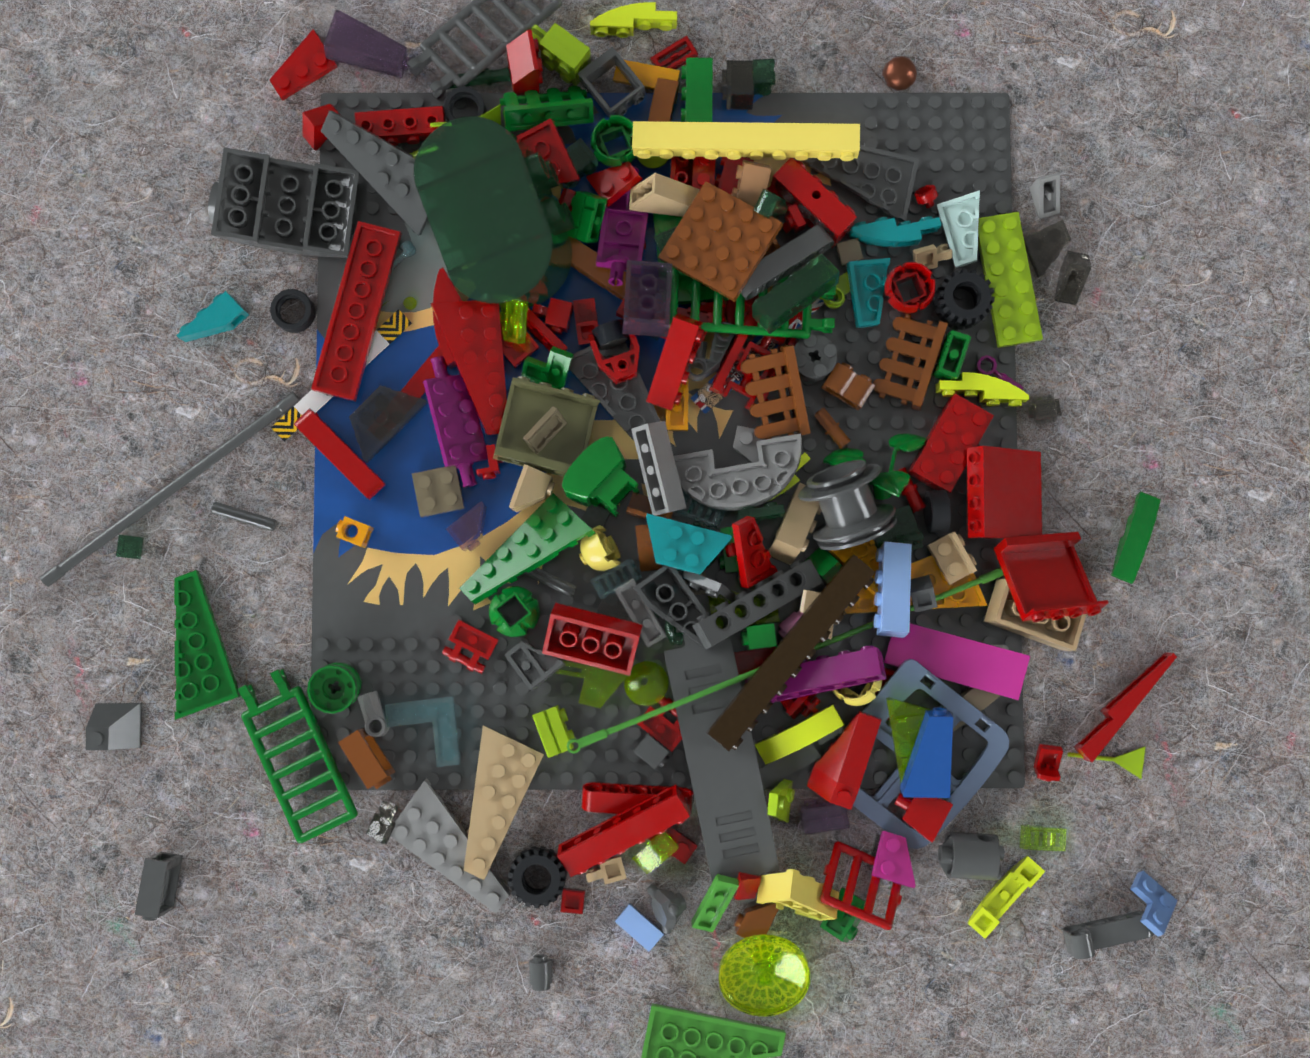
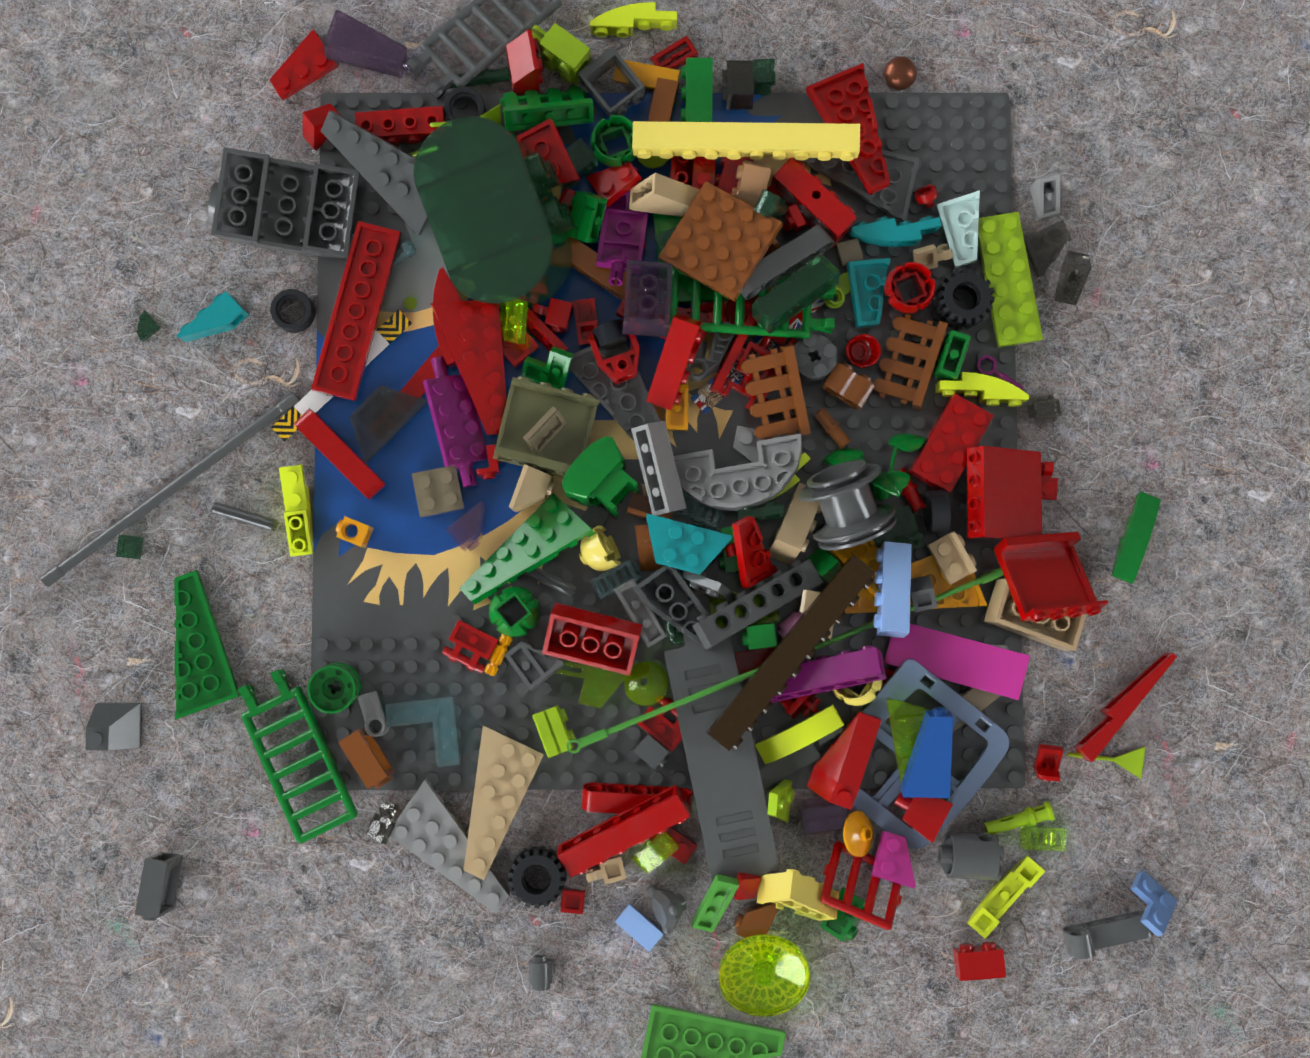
none -> clear green tile [137,310,161,342]
none -> neon yellow slope [279,464,313,557]
none -> light orange axle [484,634,513,676]
none -> red wing [806,63,890,195]
none -> light orange dish [843,811,874,857]
none -> red hair [845,334,881,368]
none -> red brick [953,942,1006,981]
none -> lime pin [984,801,1055,834]
none -> red plate [1041,461,1058,500]

